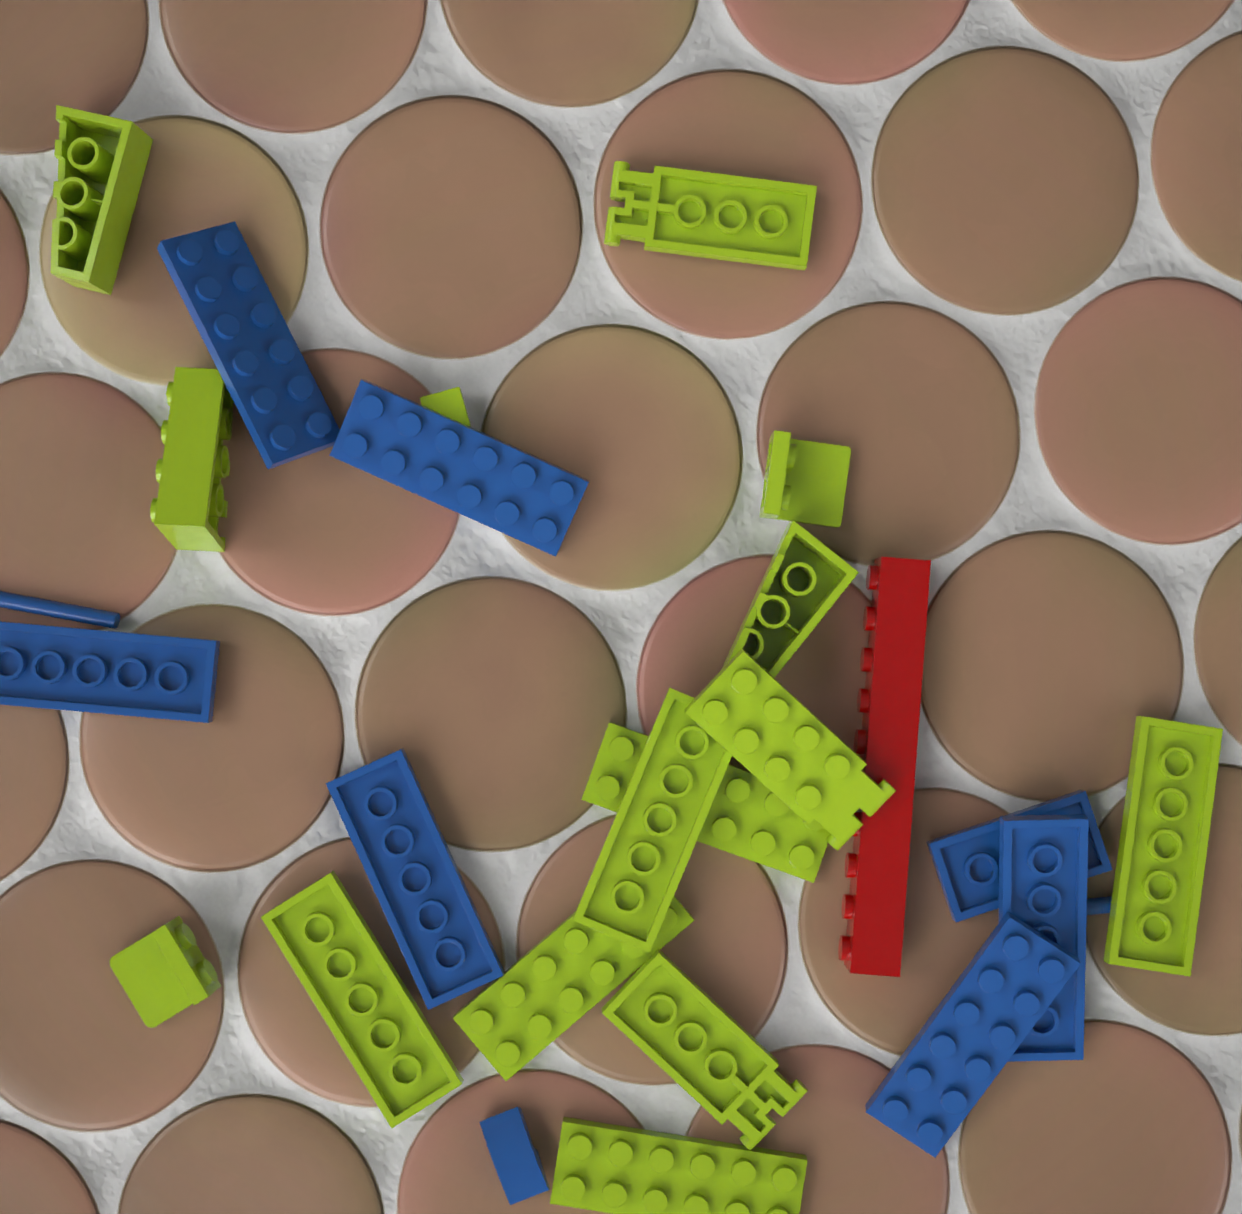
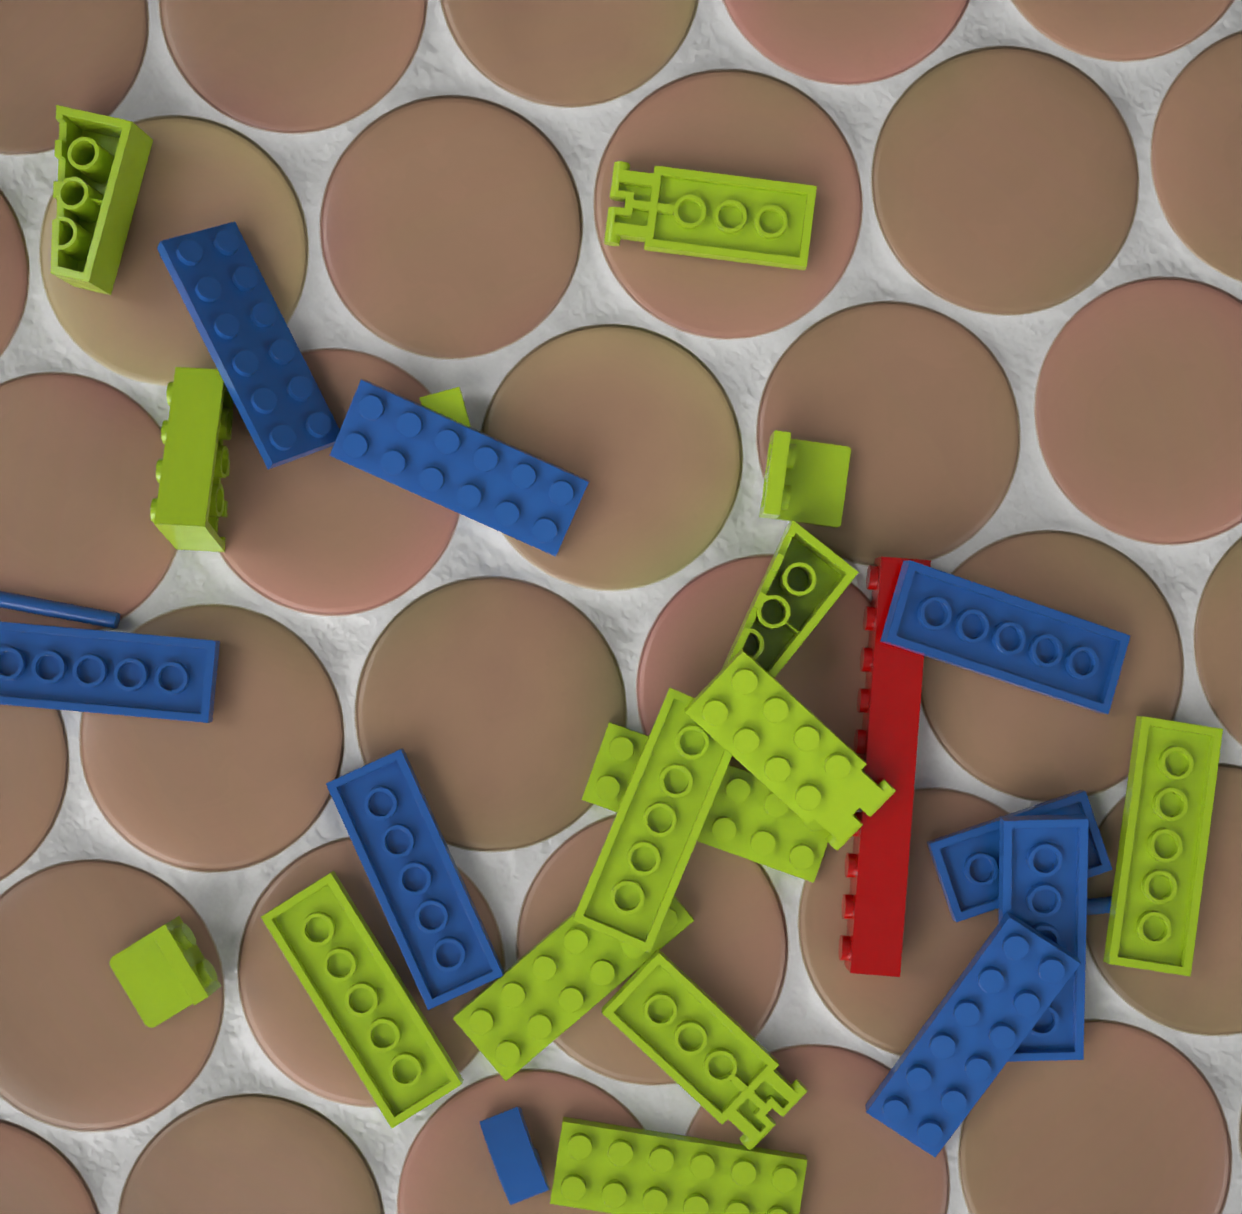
none -> blue plate [880,560,1131,714]

